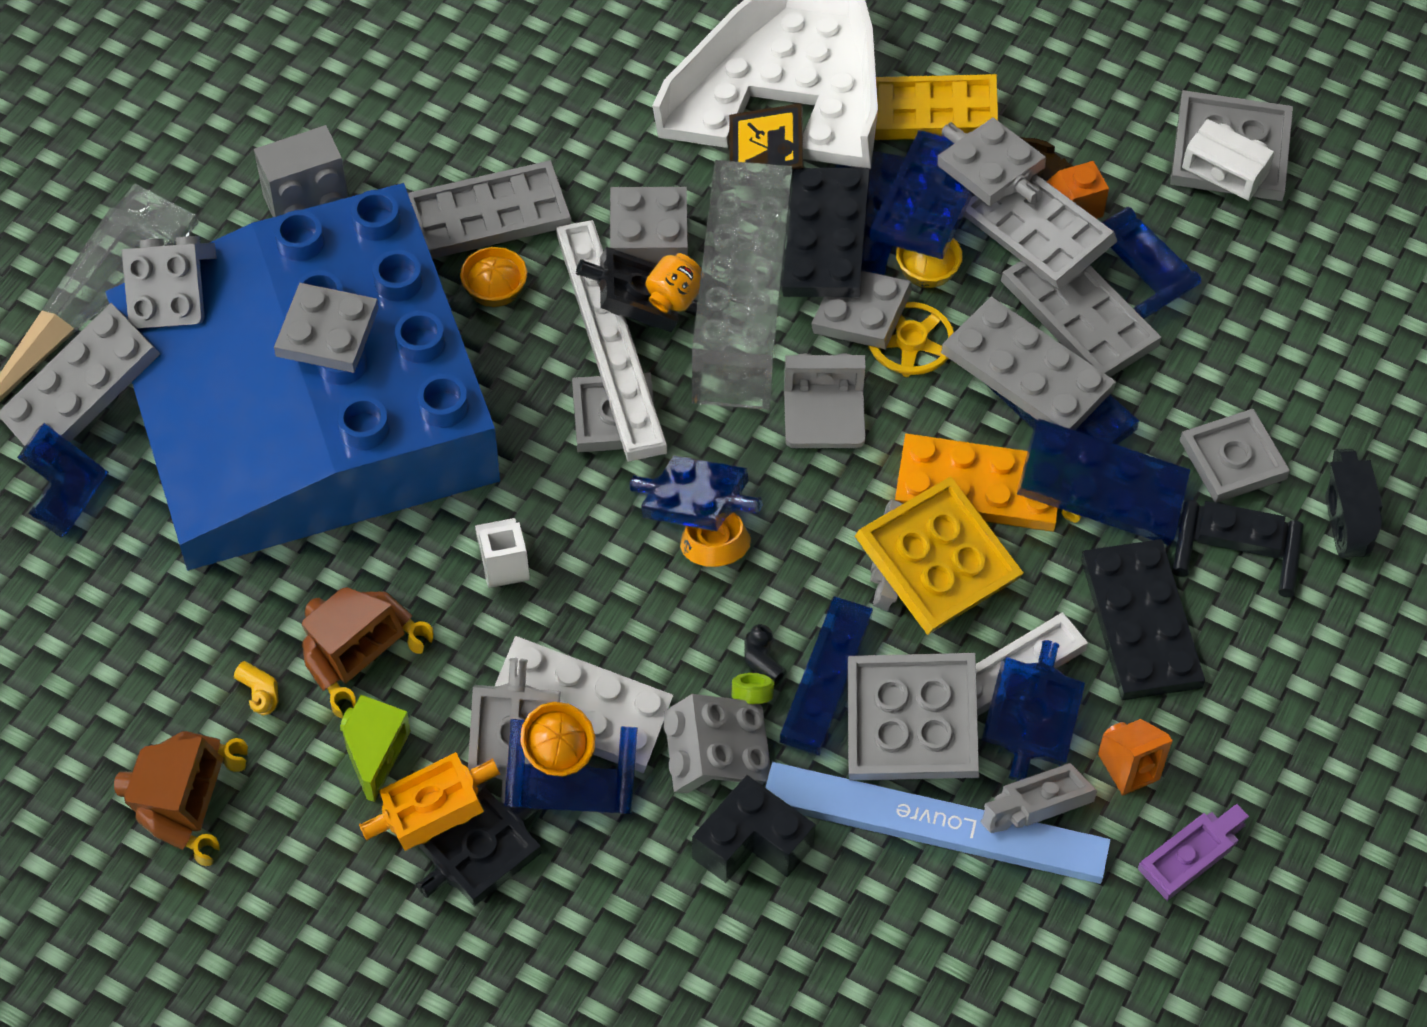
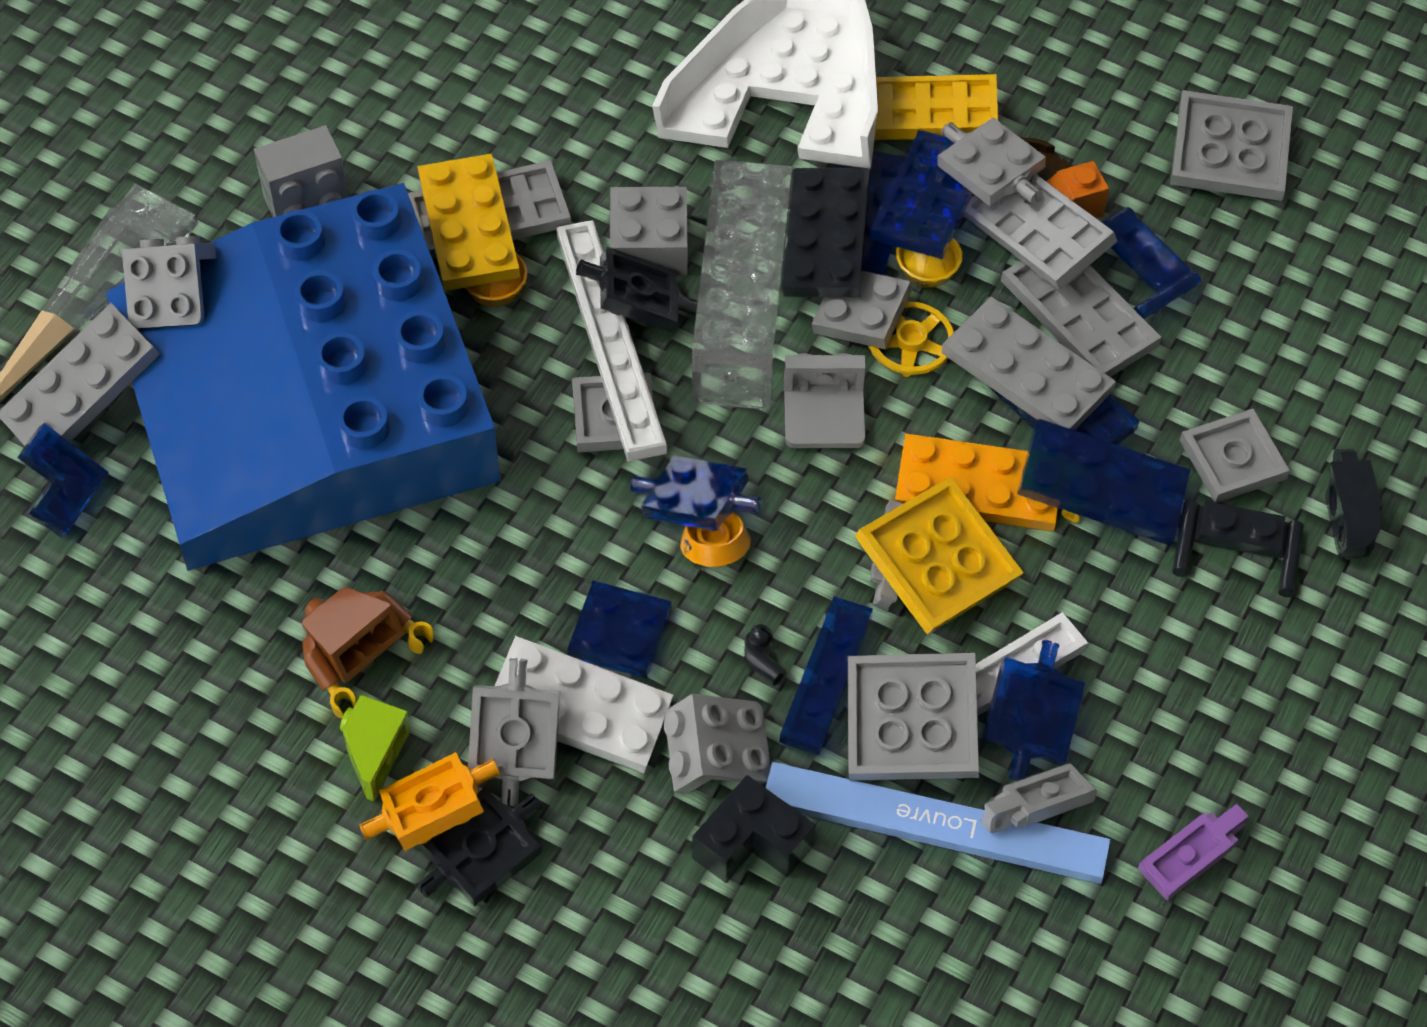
dark orange torso [114,731,248,866] -> none
yellow arm [234,661,279,715] -> none
light grey plate [274,283,379,373] -> none
white brick [475,518,530,588] -> none
clear blue plate [504,719,638,814] -> none
light orange hat [520,702,596,776] -> none
light orange head [645,253,704,313] -> none
piece [729,103,804,182] -> none
lime tile [731,673,774,704] -> none
black plate [1081,539,1205,701] -> none
orange slope [1098,719,1172,796] -> none
white brick [1182,119,1275,201] -> none
none -> yellow plate [417,153,520,291]
none -> clear blue plate [567,580,672,679]

